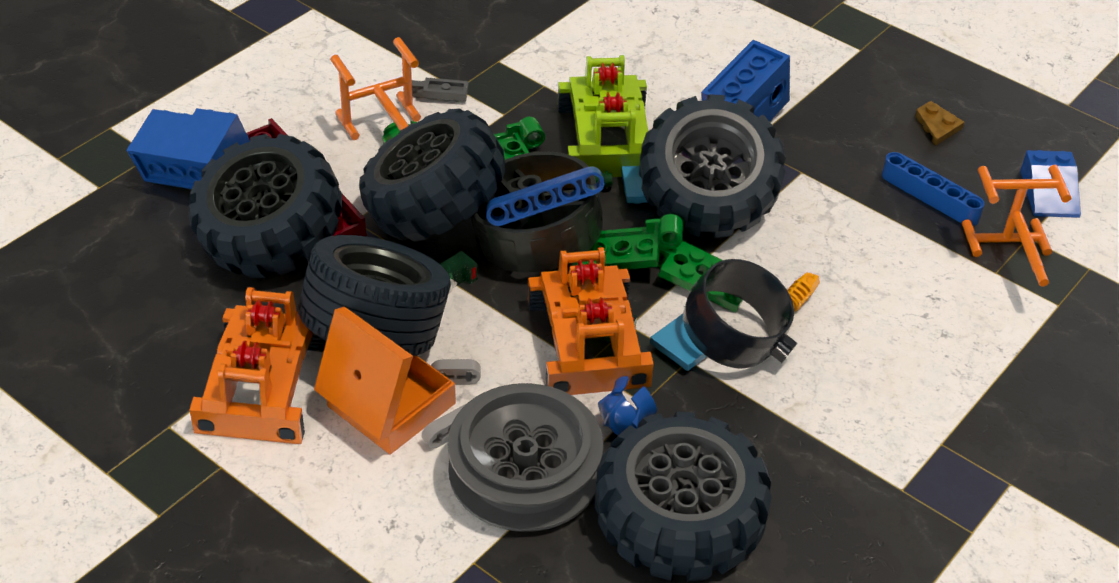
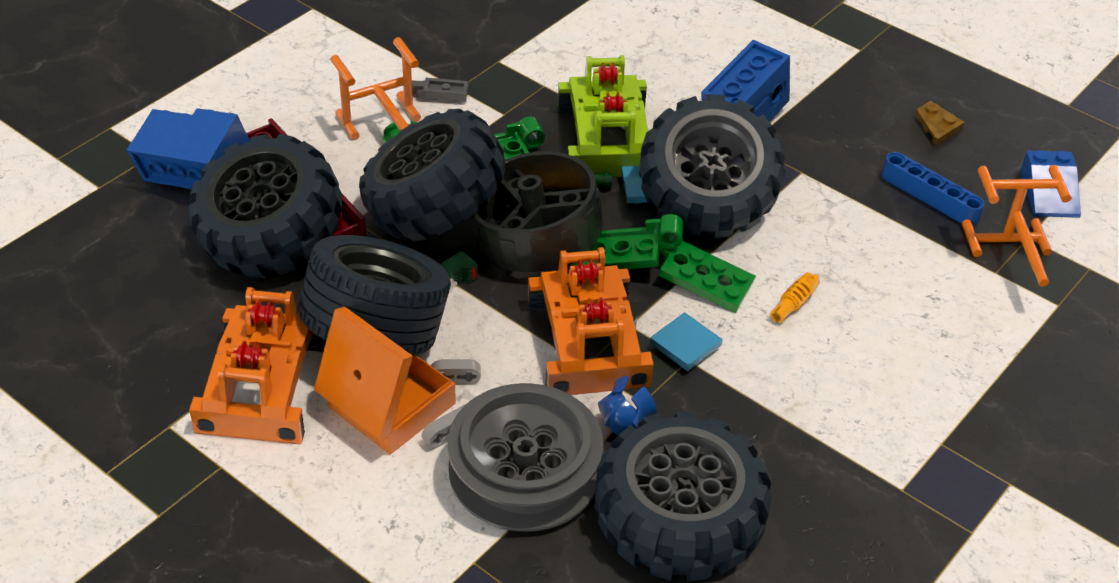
blue beam [486,166,604,226] -> none
black cylinder [683,259,797,369] -> none

